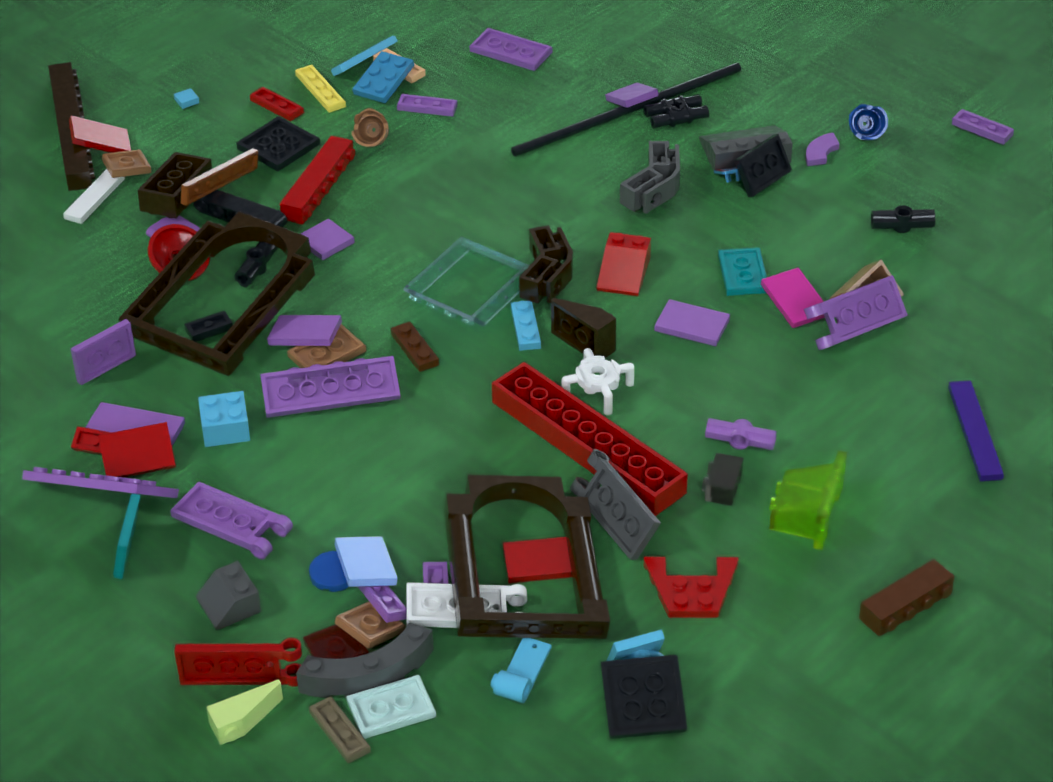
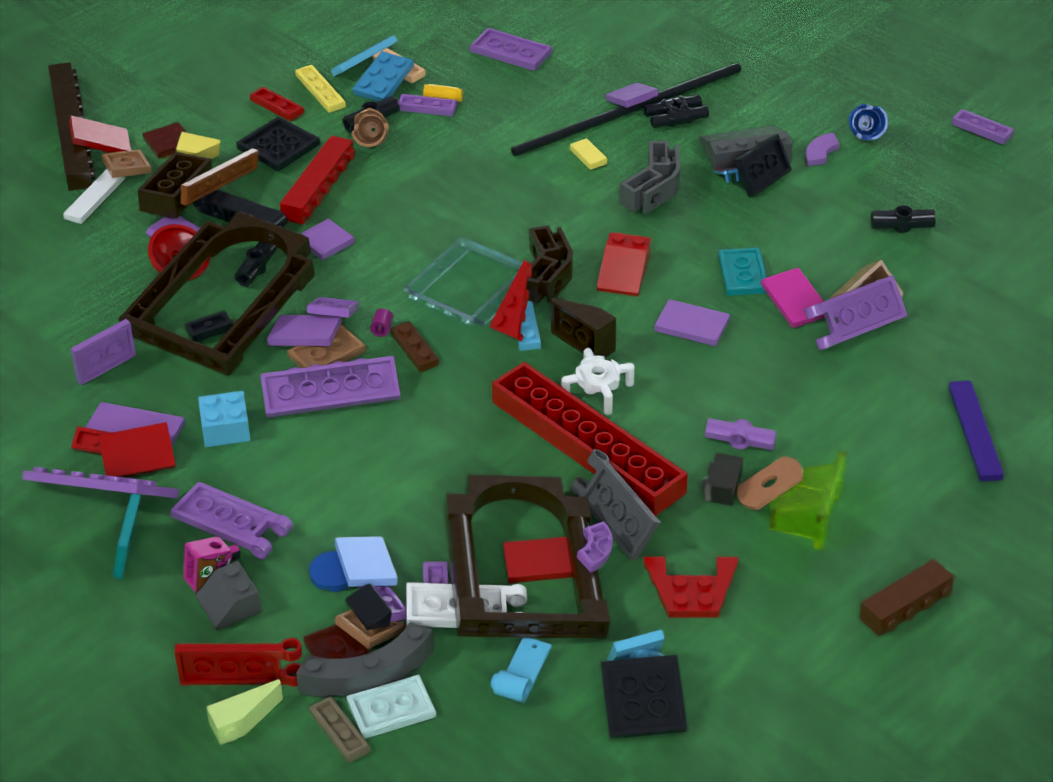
medium azure tile [174,88,199,109] -> none
none -> clear red tile [142,122,187,159]
none -> light yellow slope [176,132,221,159]
none -> dark pink torso [183,537,241,593]
none -> medium lavender tile [307,297,359,317]
none -> black piece [342,96,400,133]
none -> black slope [345,584,392,630]
none -> magenta gear [370,308,394,337]
none -> yellow piece [423,84,463,102]
none -> red wing [489,260,532,342]
none -> light yellow tile [570,138,607,170]
none -> medium lavender tile [577,521,613,573]
none -> nougat piece [737,457,804,510]

